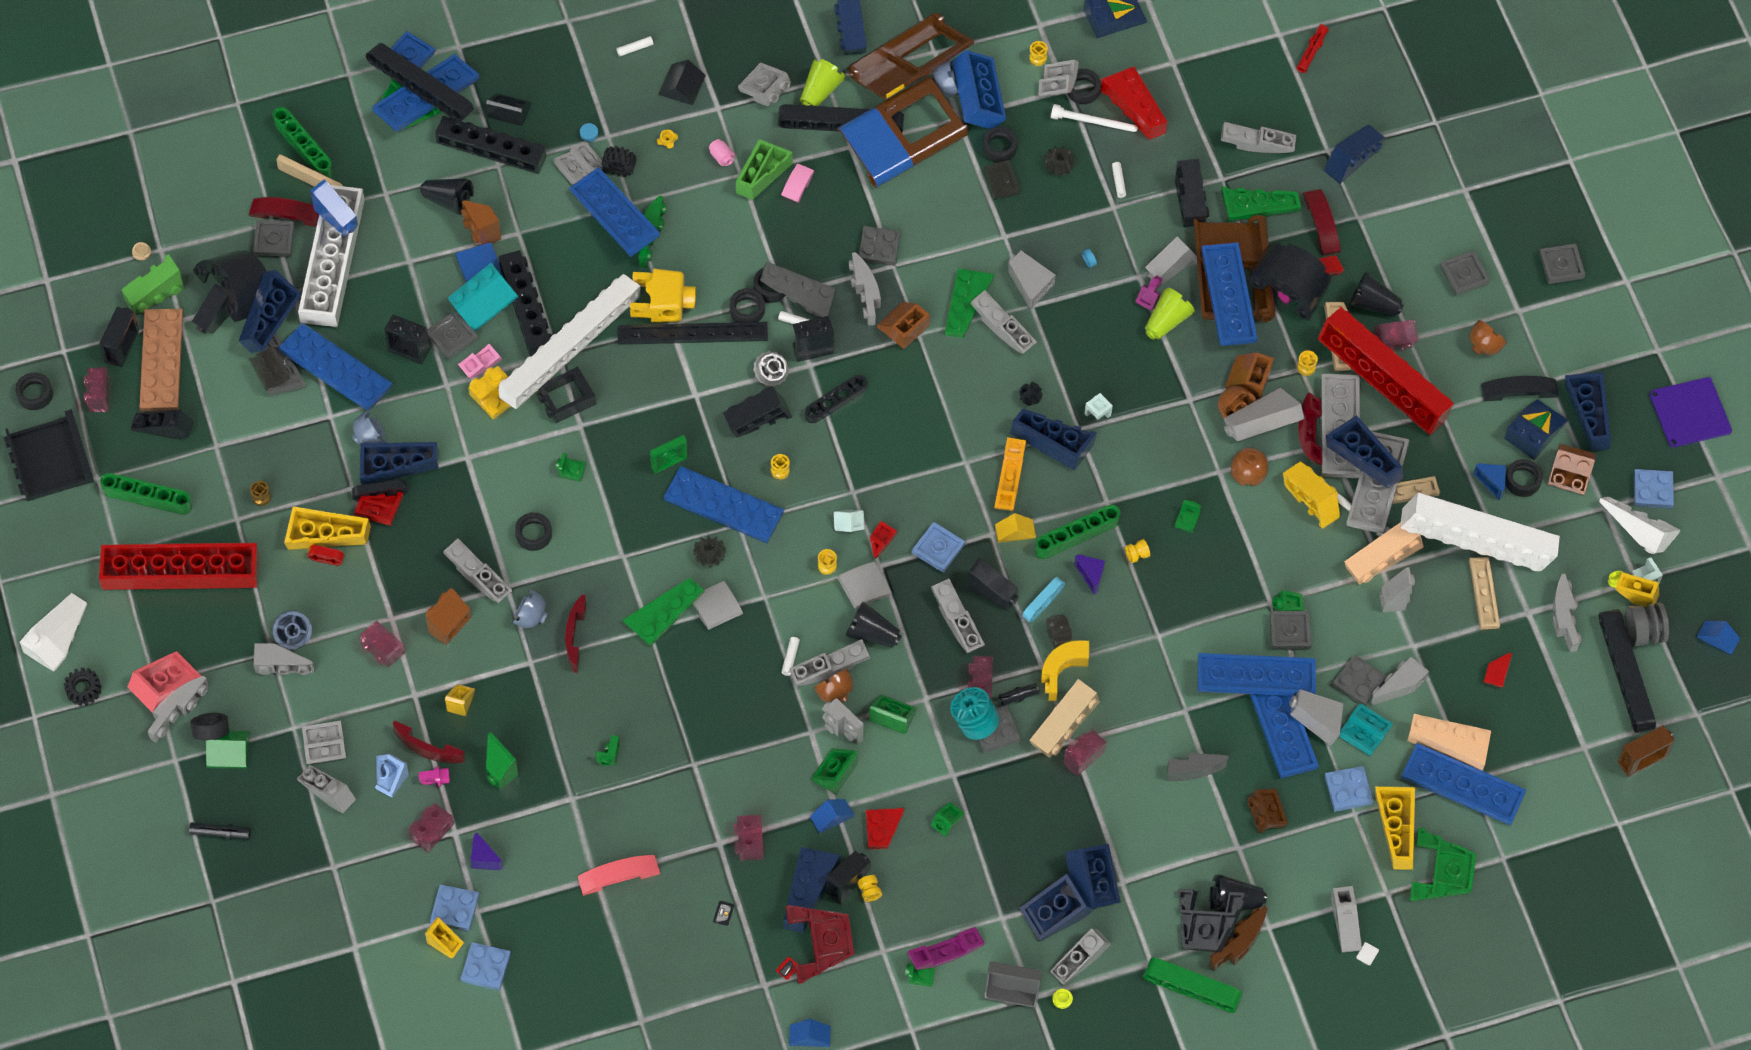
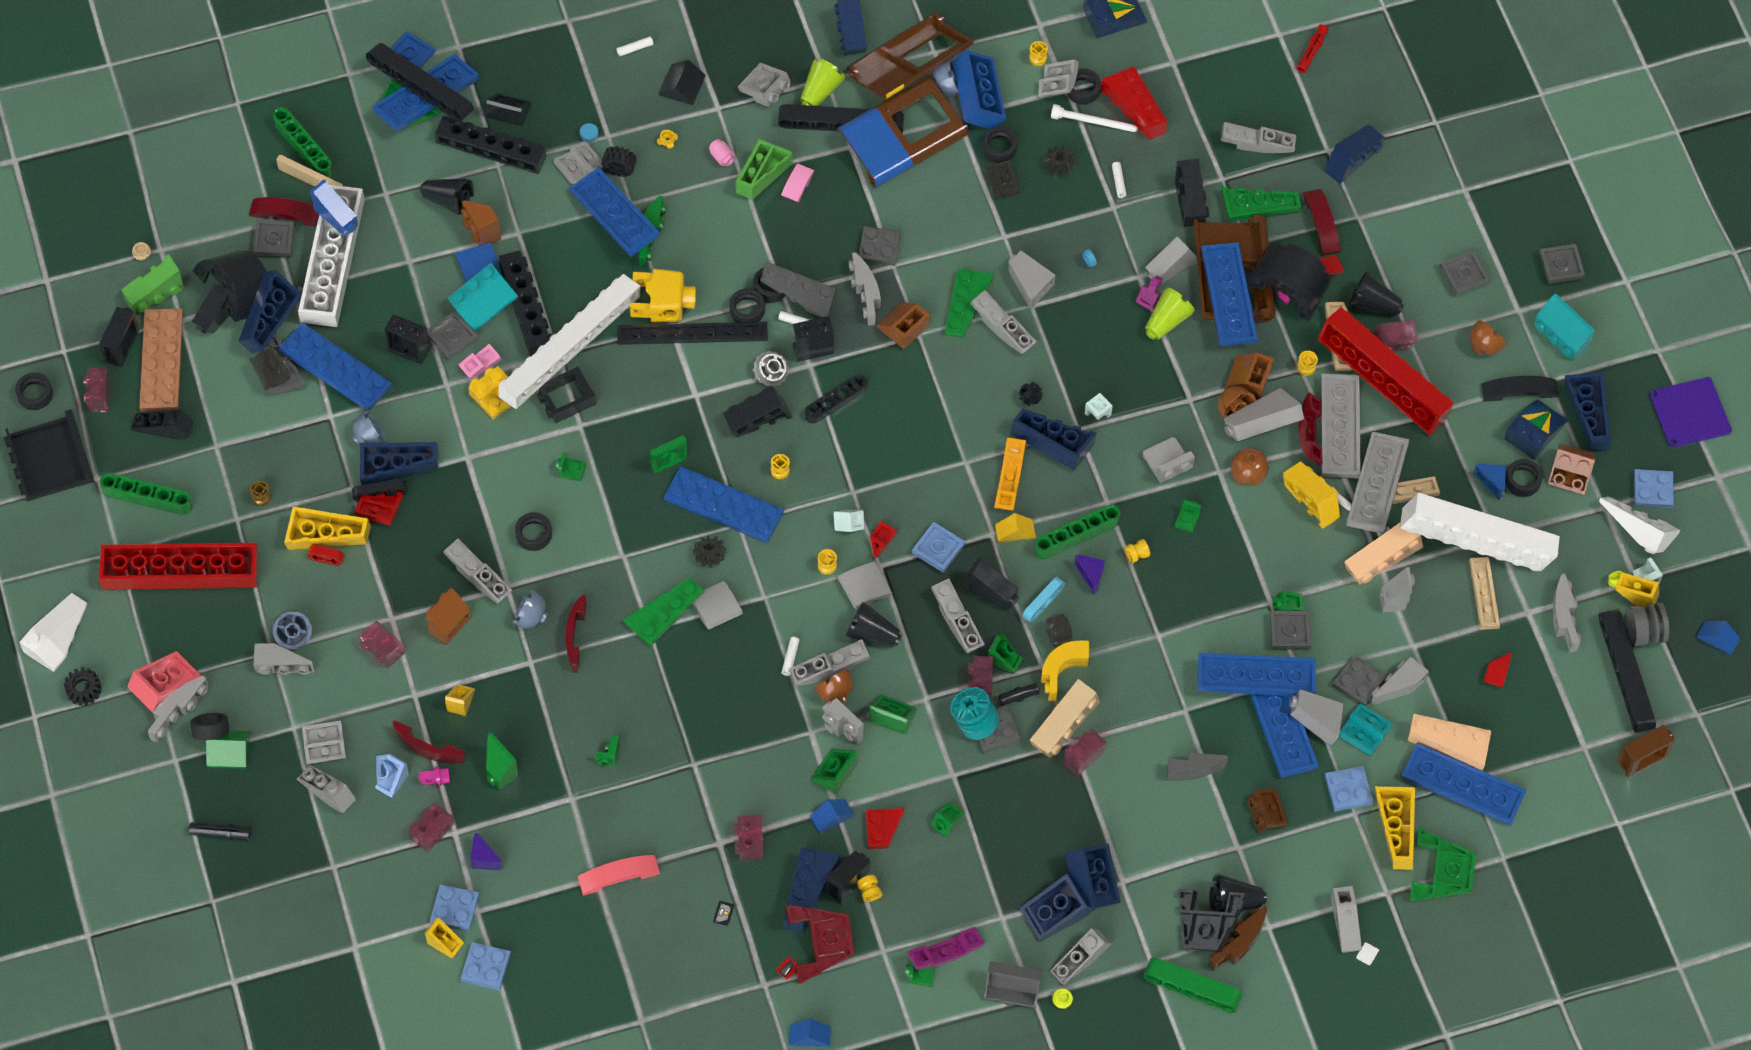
dark blue wedge [1326,415,1403,488] -> none
none -> green slope [987,632,1023,674]
none -> light grey bracket [1143,437,1195,483]
none -> teal slope [1534,293,1595,361]

